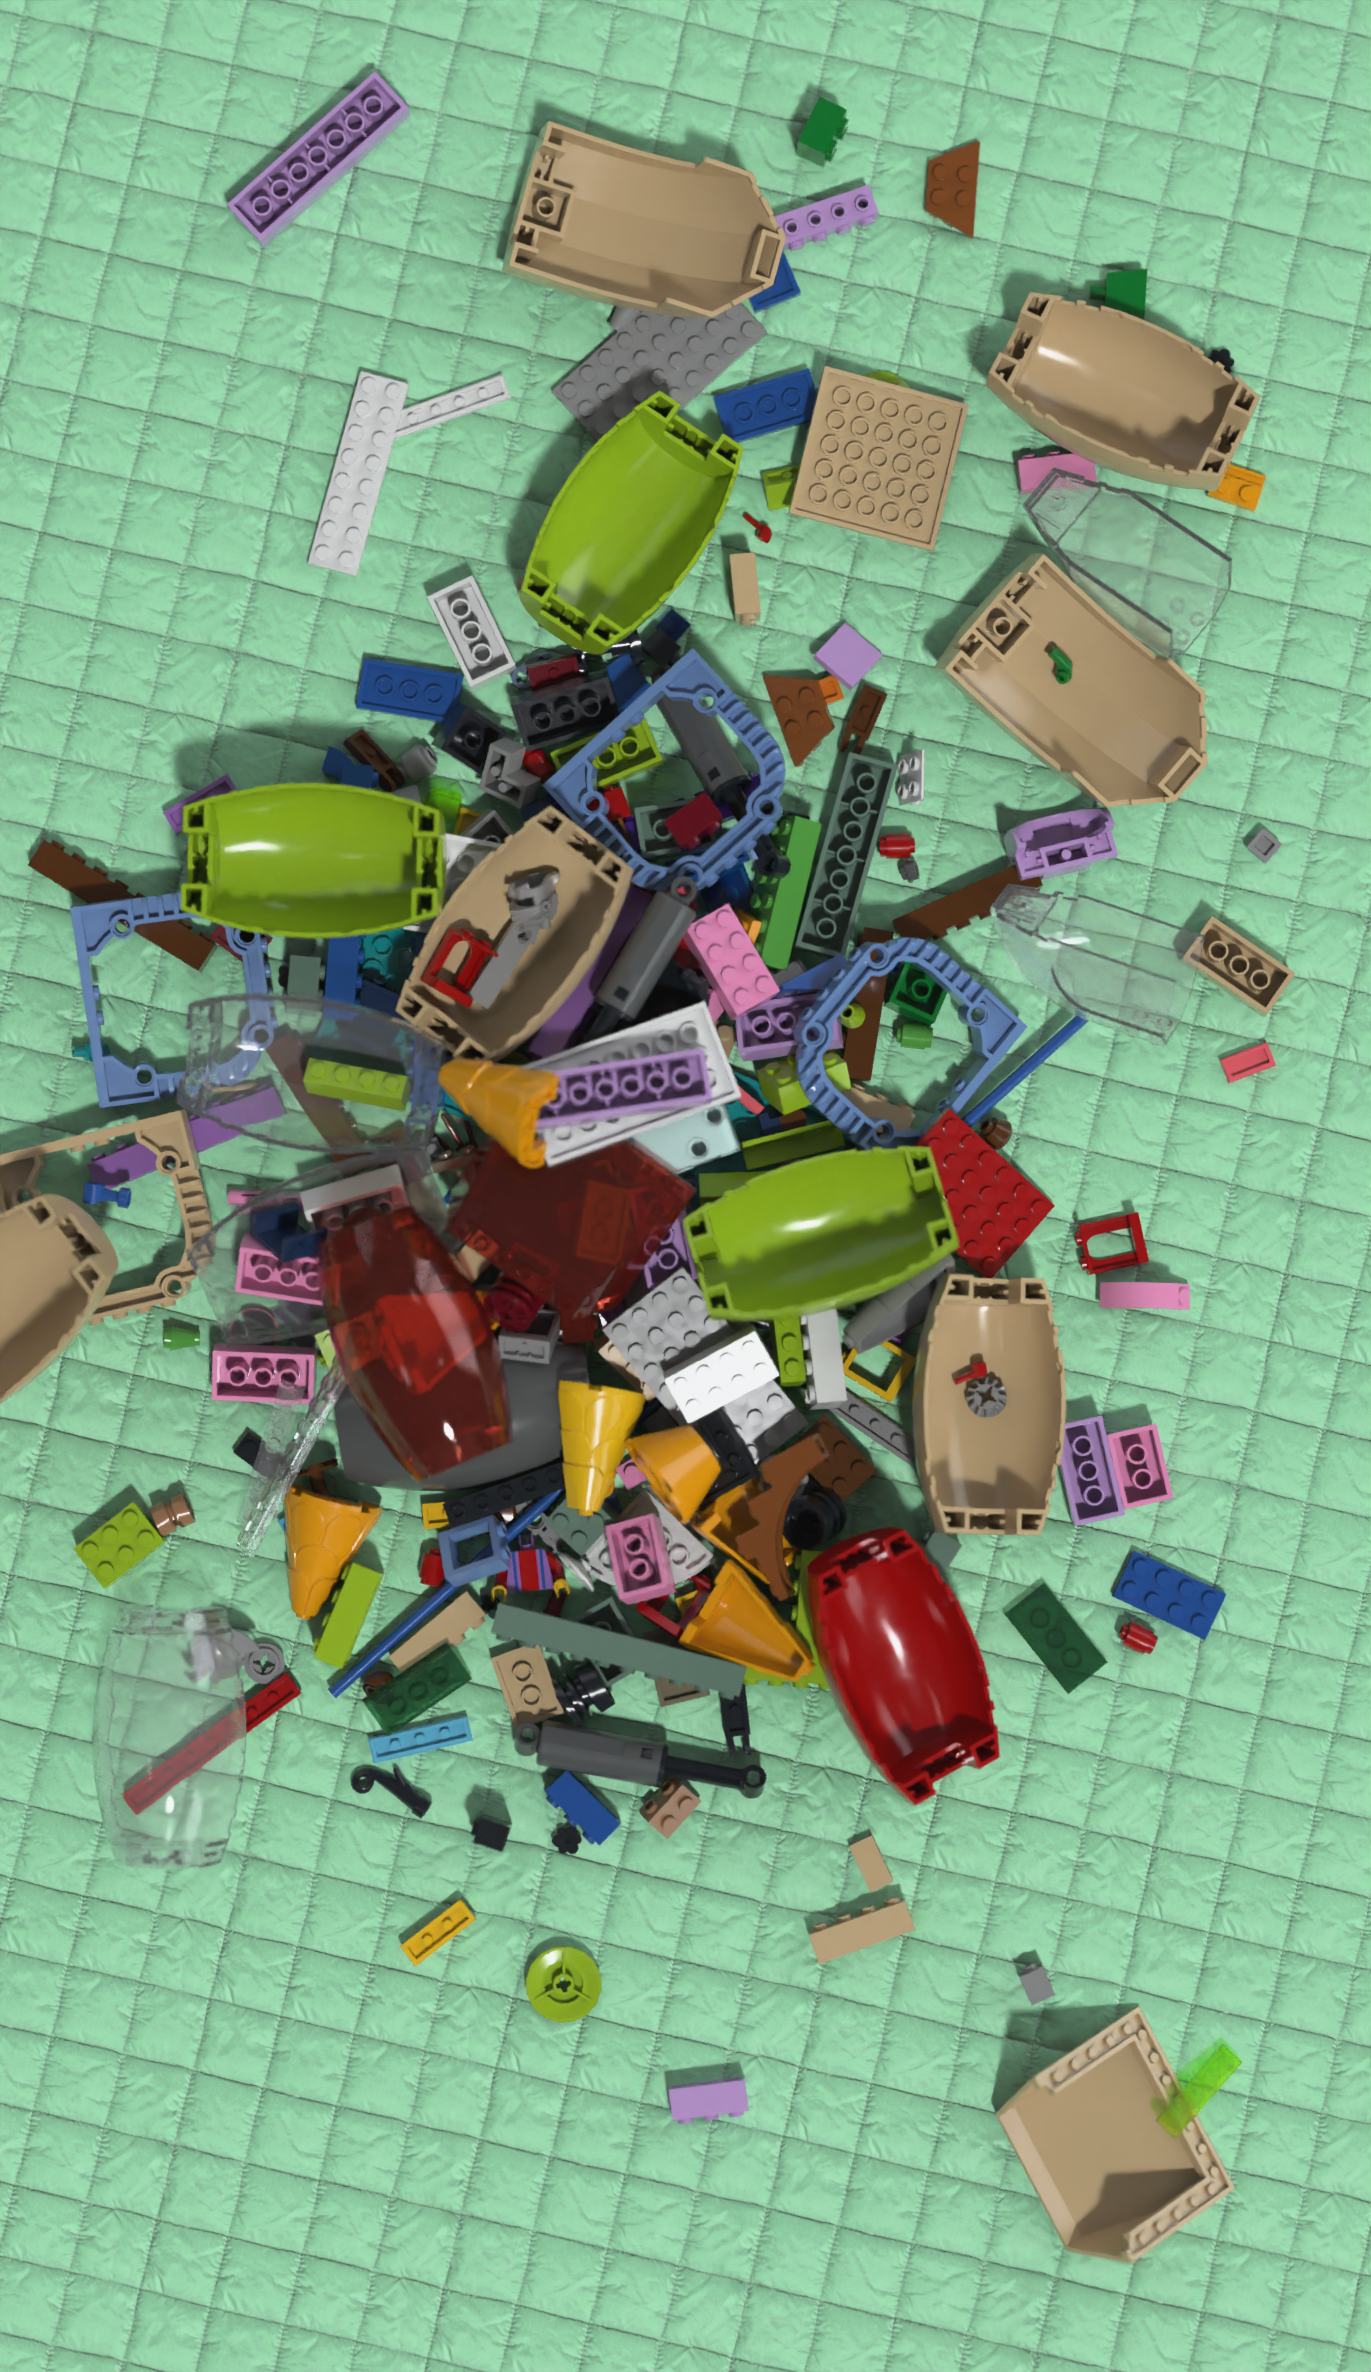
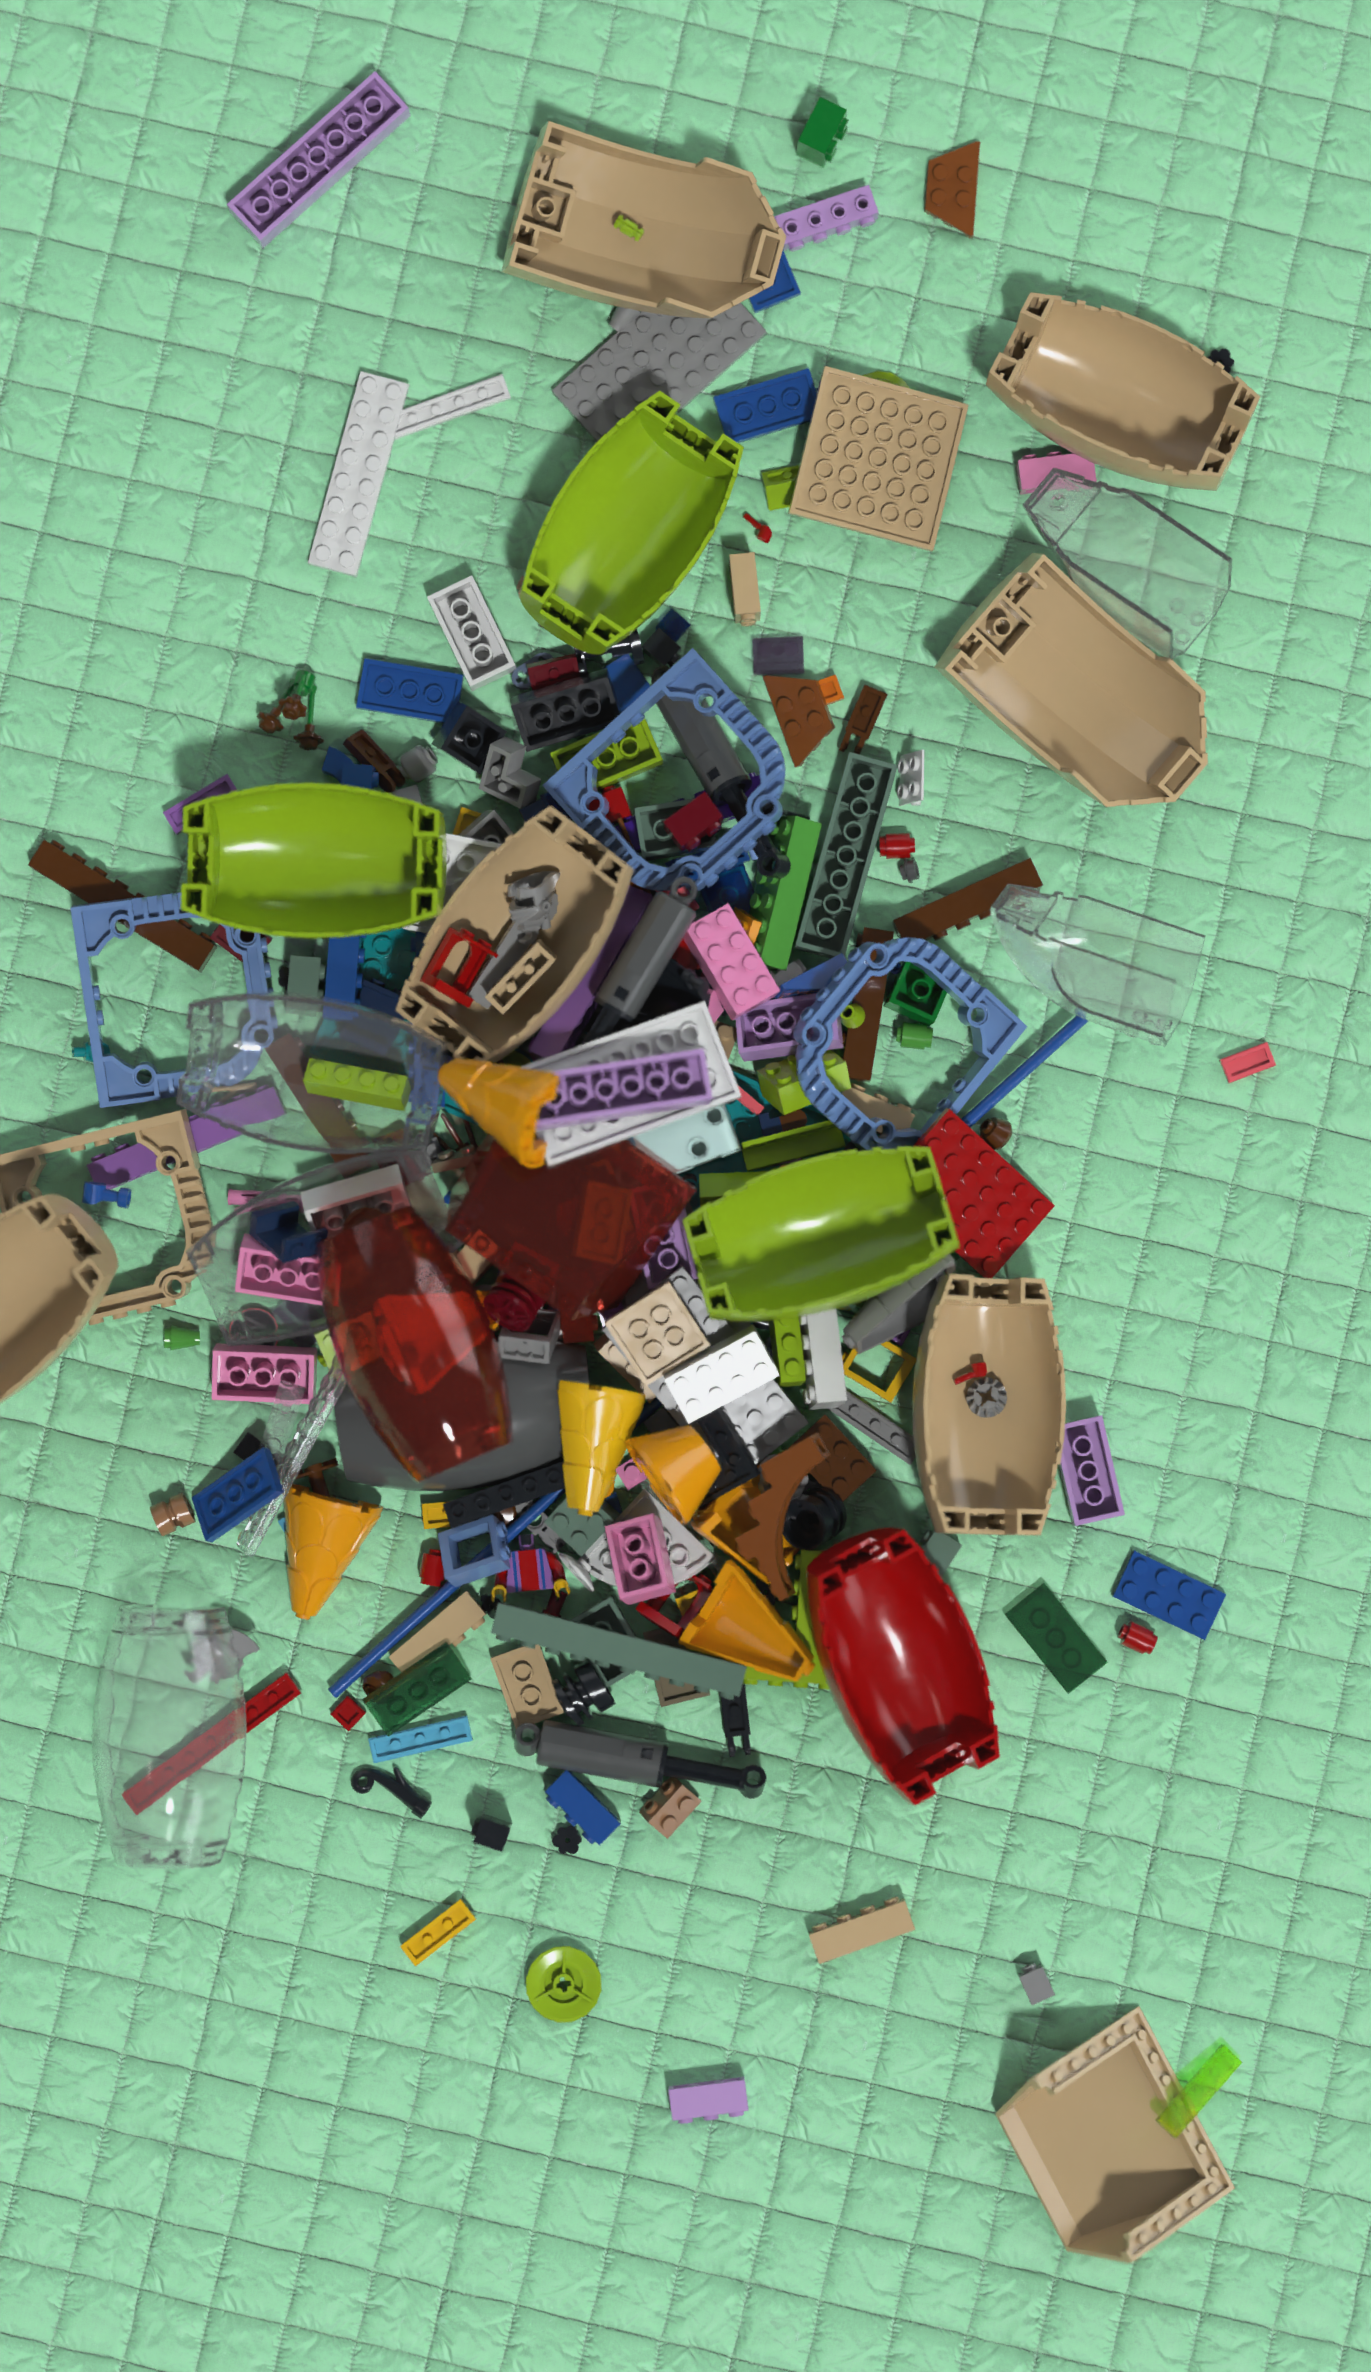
lime brick [73,1501,168,1589] -> none
light grey gear [244,1643,285,1684] -> none
lime brick [312,1561,384,1669] -> none
clear neon green brick [424,787,464,822] -> none
red brick [522,748,555,785] -> none
lavender tile [813,622,883,691] -> none
tan tile [849,1834,894,1892] -> none
lavender piece [1003,807,1118,881] -> none
green arm [1048,646,1073,684] -> none
red panel [1074,1212,1149,1275] -> none
green torso [1089,269,1148,319] -> none
bright pink arch [1100,1282,1190,1310] -> none
bright pink brick [1106,1424,1173,1509] -> none
tan brick [1180,916,1295,1017] -> none
light orange plate [1207,464,1266,512] -> none
light grey plate [1246,828,1282,864] -> none
none -> blue plate [192,1447,284,1543]
none -> reddish brown plant [256,670,324,750]
none -> red tile [330,1695,367,1732]
none -> tan brick [485,939,557,1014]
none -> tan plate [604,1280,711,1386]
none -> lime piece [614,215,645,241]
none -> plate [753,636,804,676]

